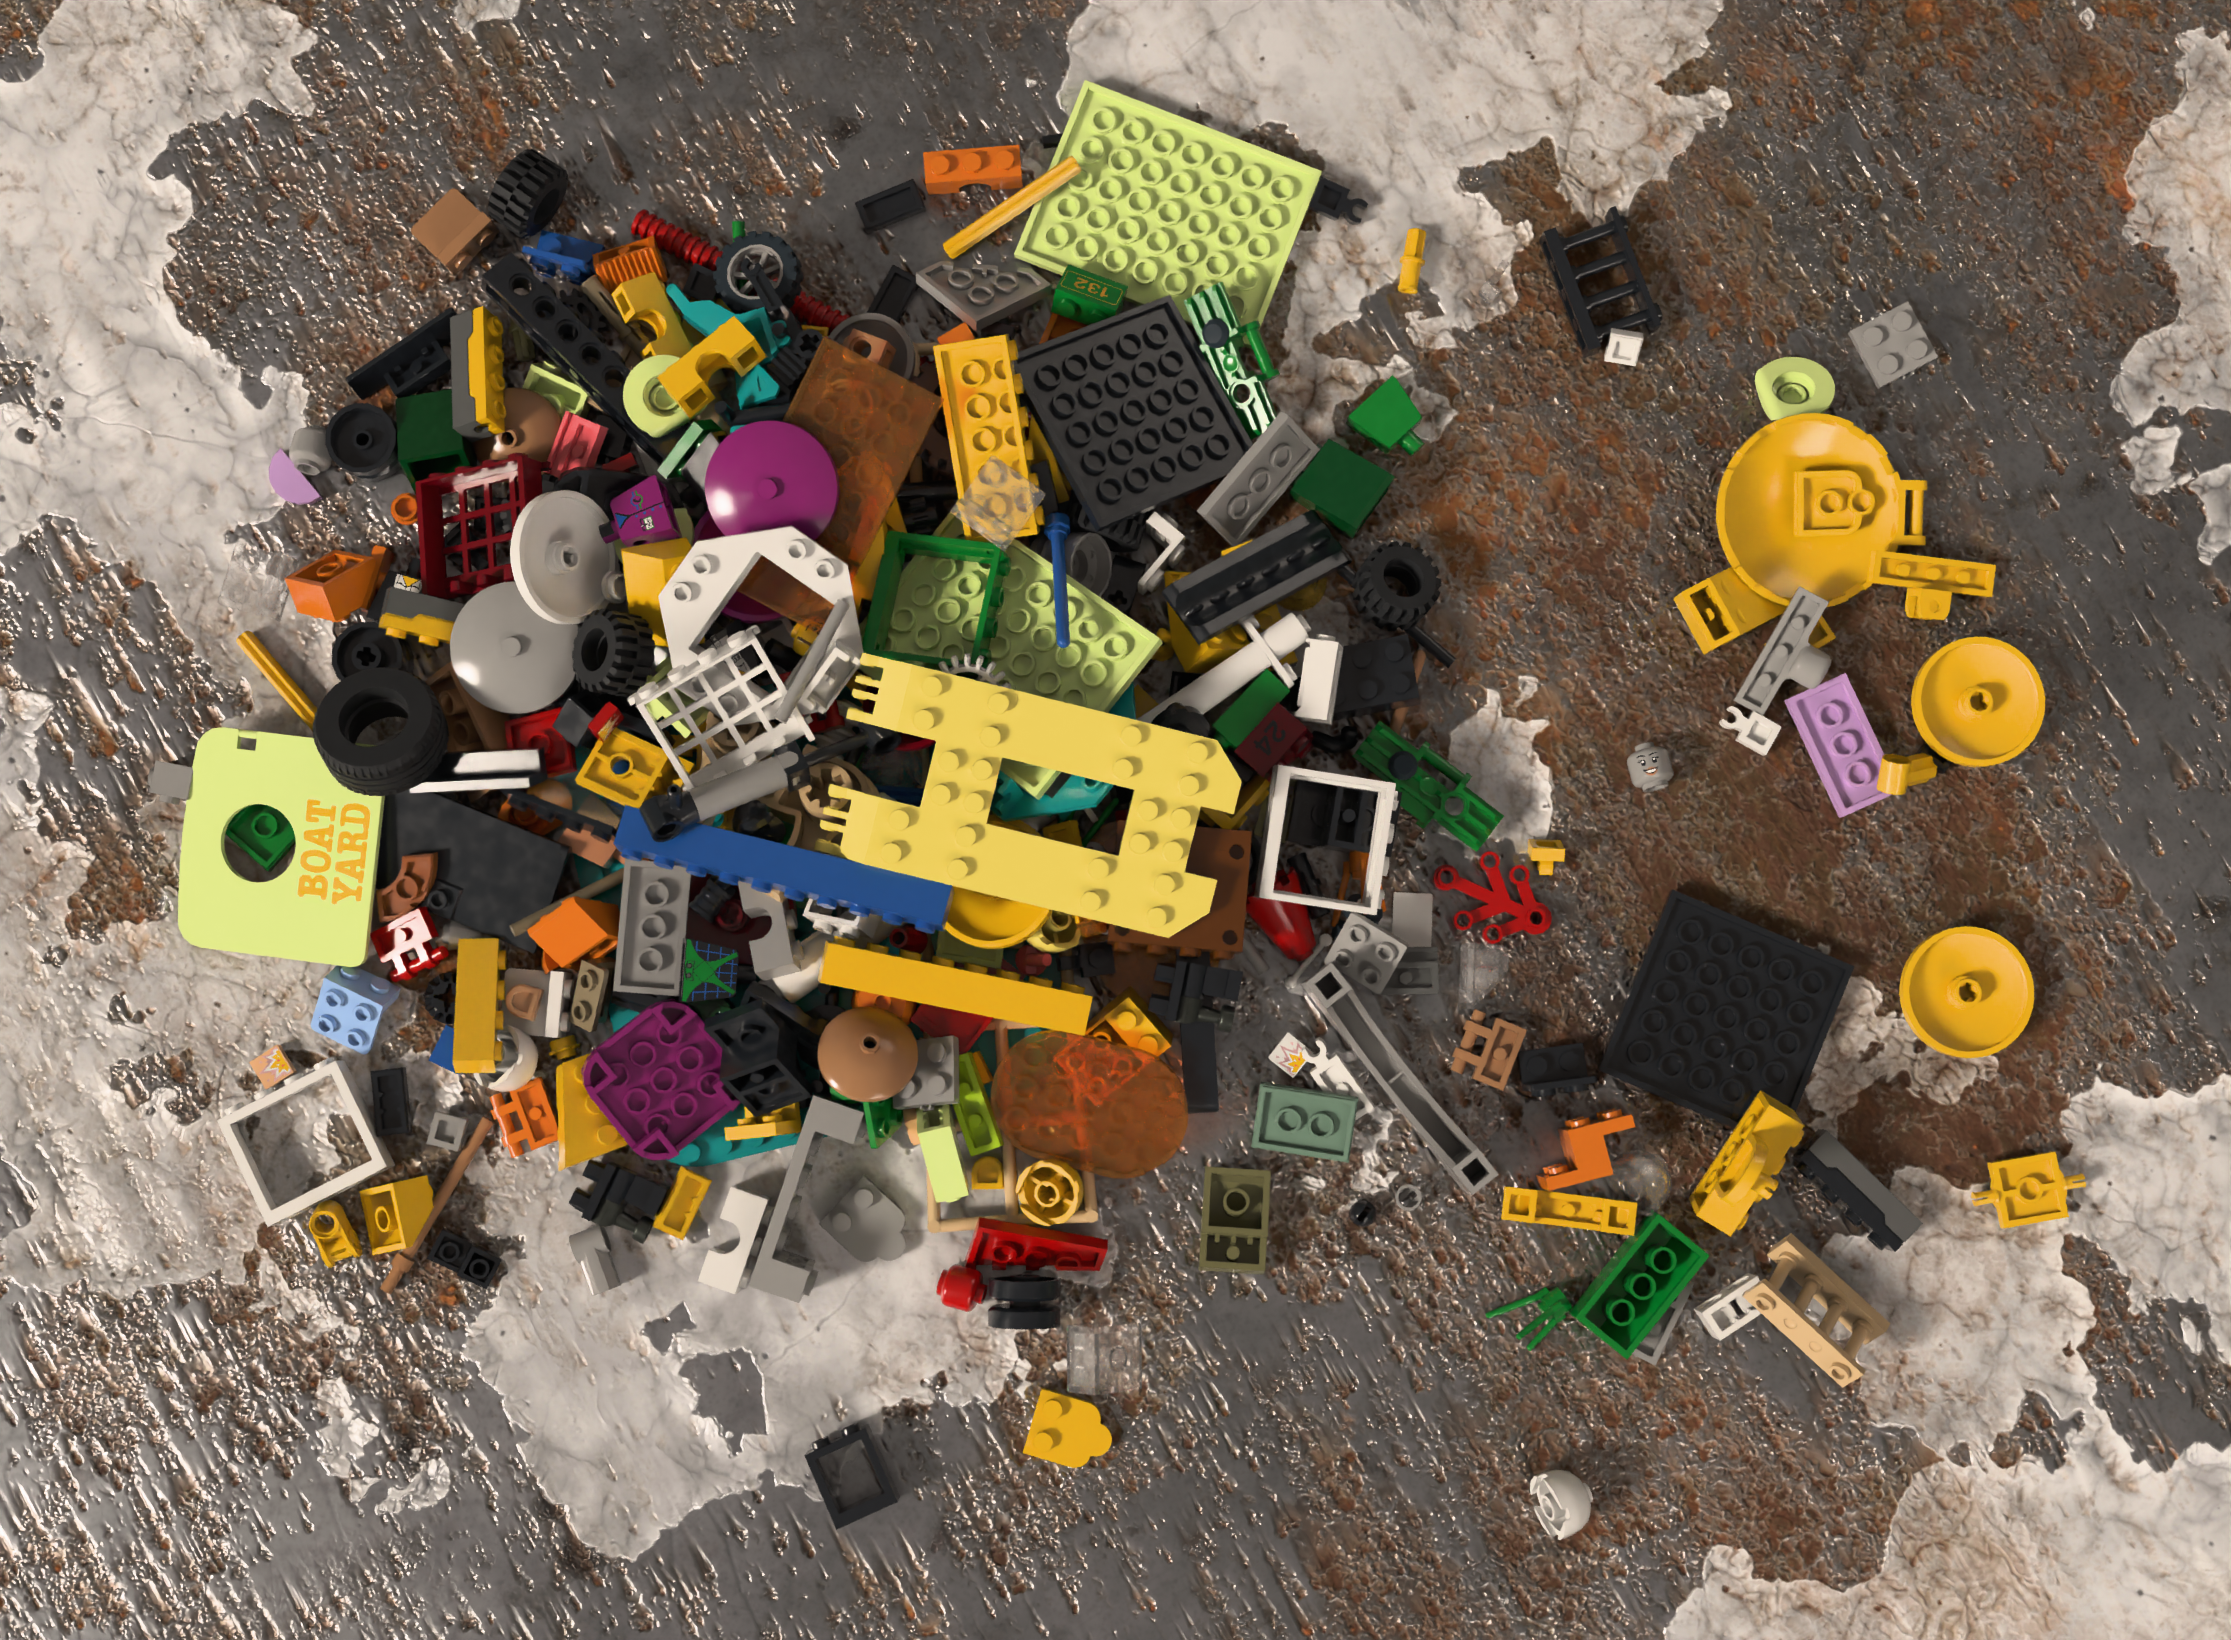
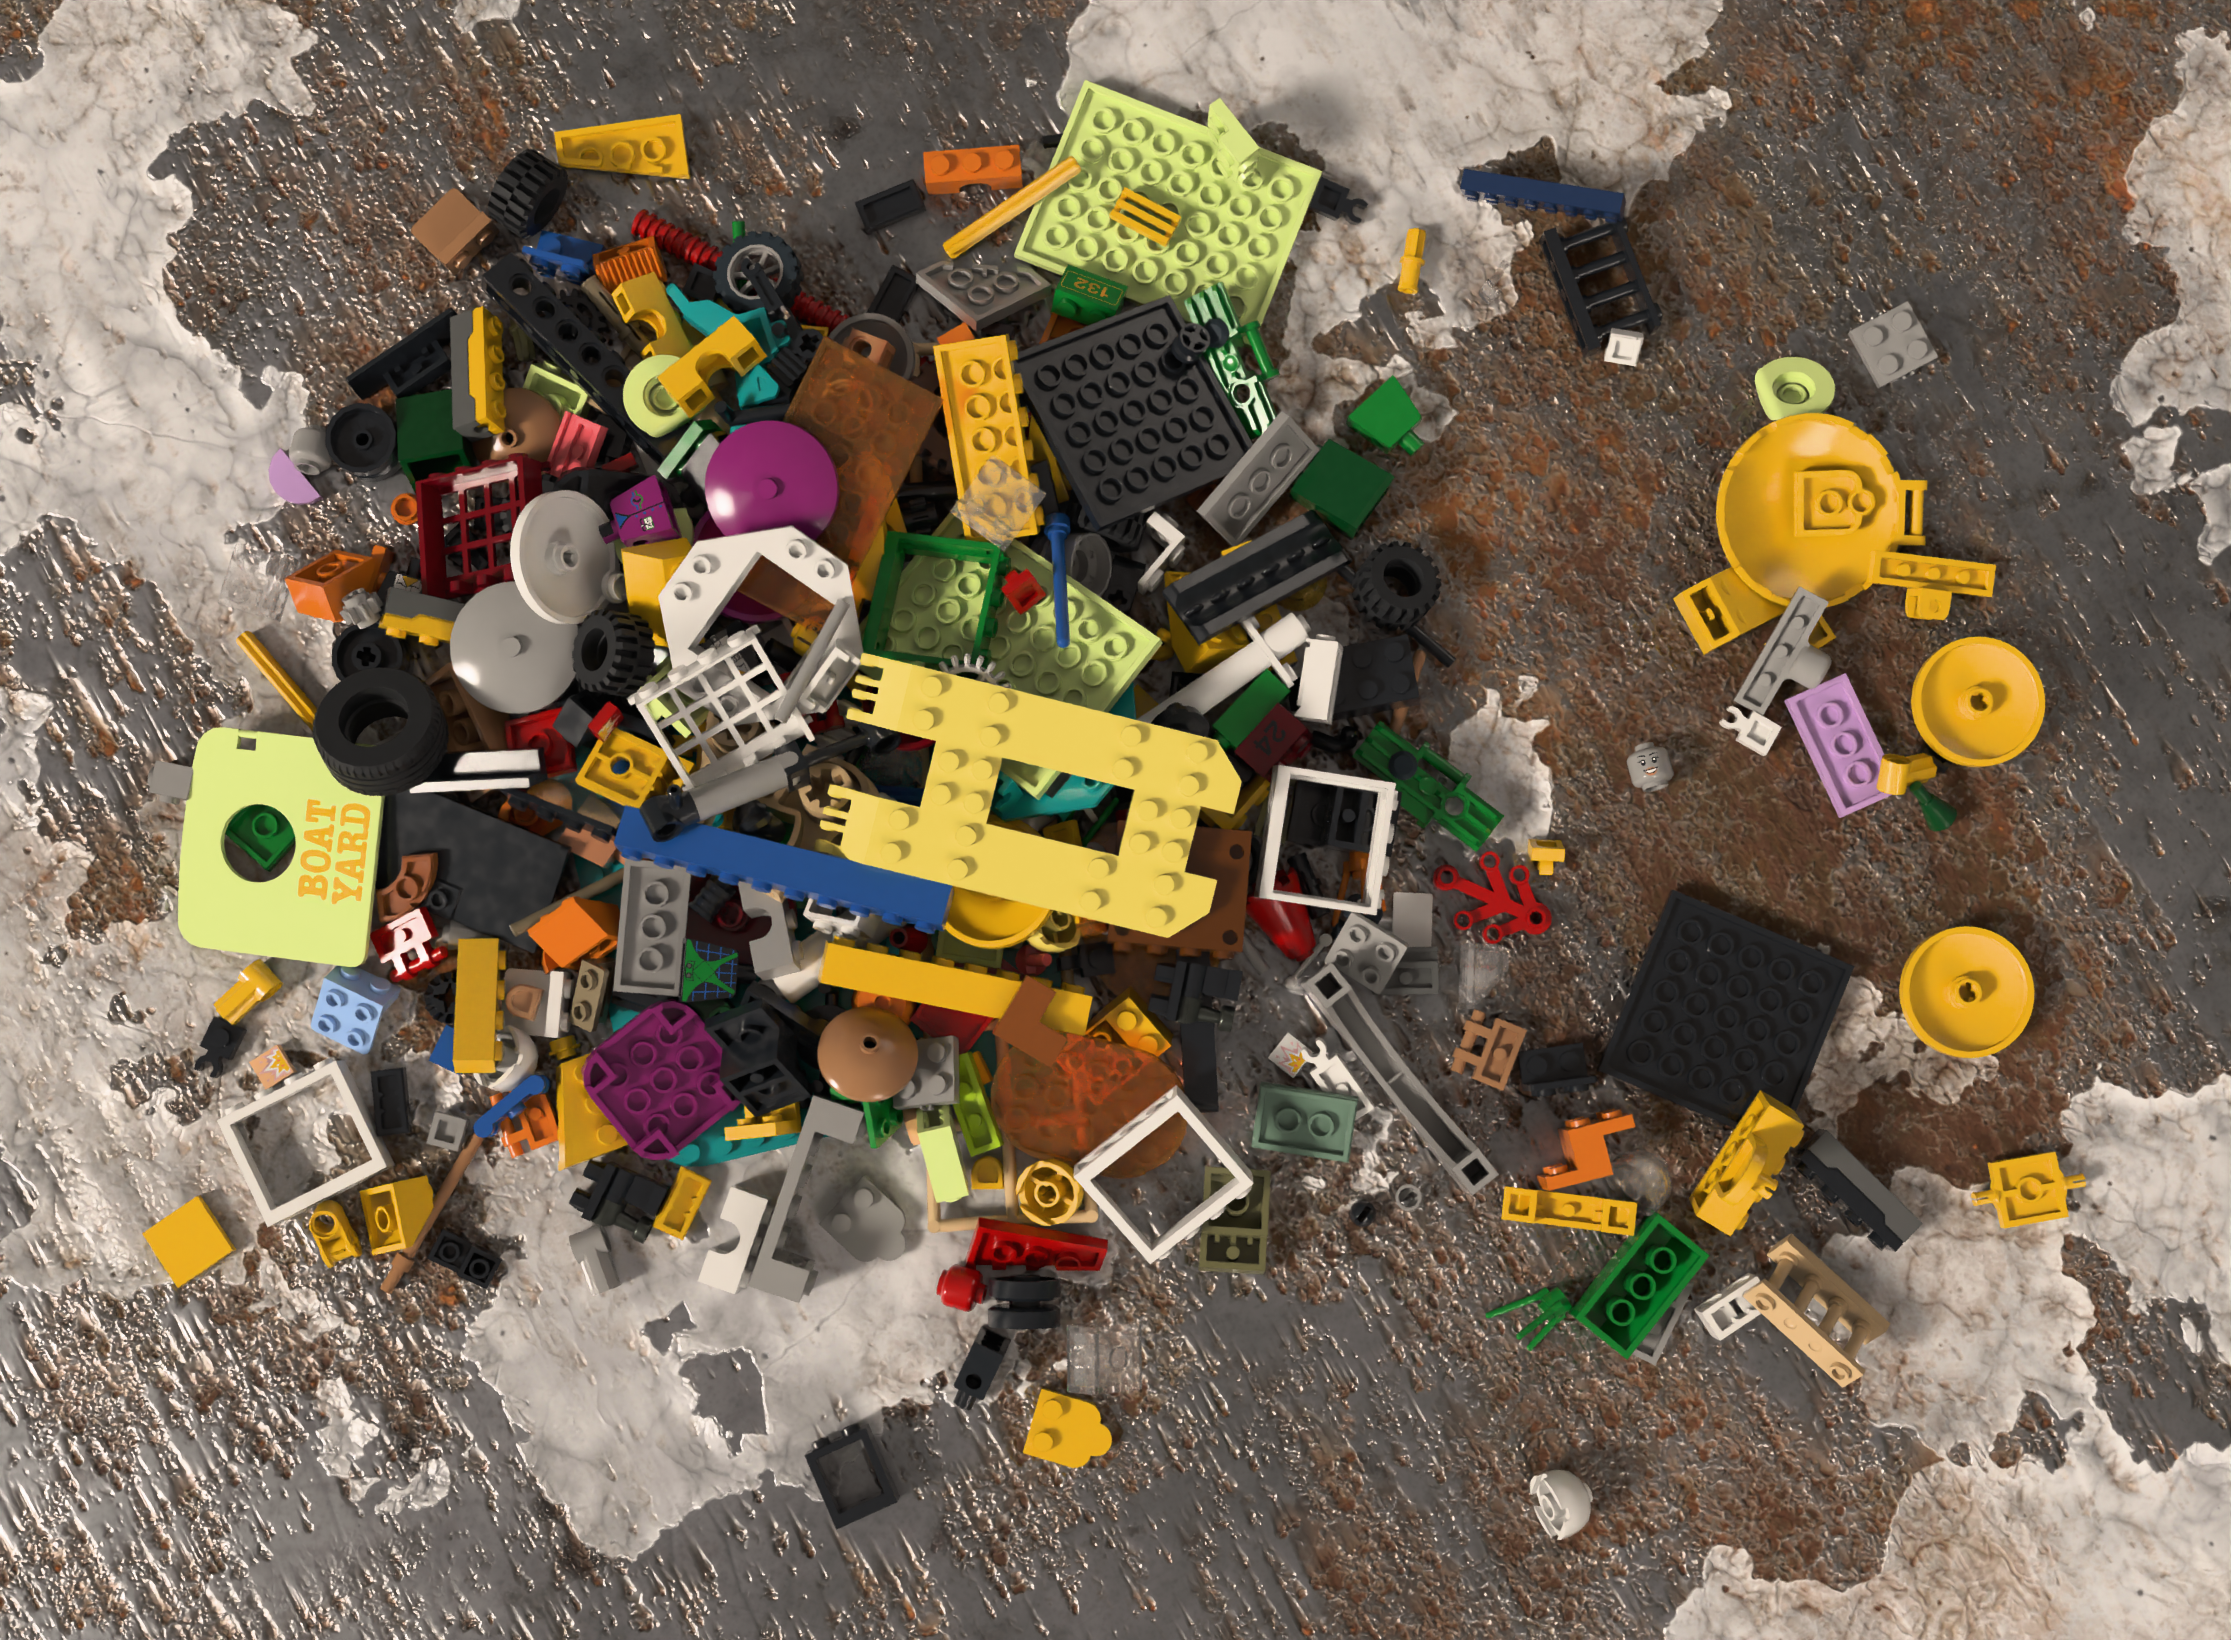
none -> yellow tile [142,1195,236,1288]
none -> black plate [194,1016,247,1078]
none -> yellow piece [213,959,283,1025]
none -> light grey gear [340,588,383,629]
none -> blue plate [473,1074,551,1138]
none -> yellow wing [554,114,691,179]
none -> black torso [953,1326,1011,1410]
none -> dark orange tile [992,975,1068,1068]
none -> red tile [1001,569,1046,615]
none -> white window [1074,1085,1254,1264]
none -> yellow tile [1109,187,1181,247]
none -> black wheel [1171,323,1210,364]
none -> yellowish green plate [1207,97,1260,184]
none -> dark blue piece [1460,169,1626,224]
none -> dark green cone [1909,781,1957,831]

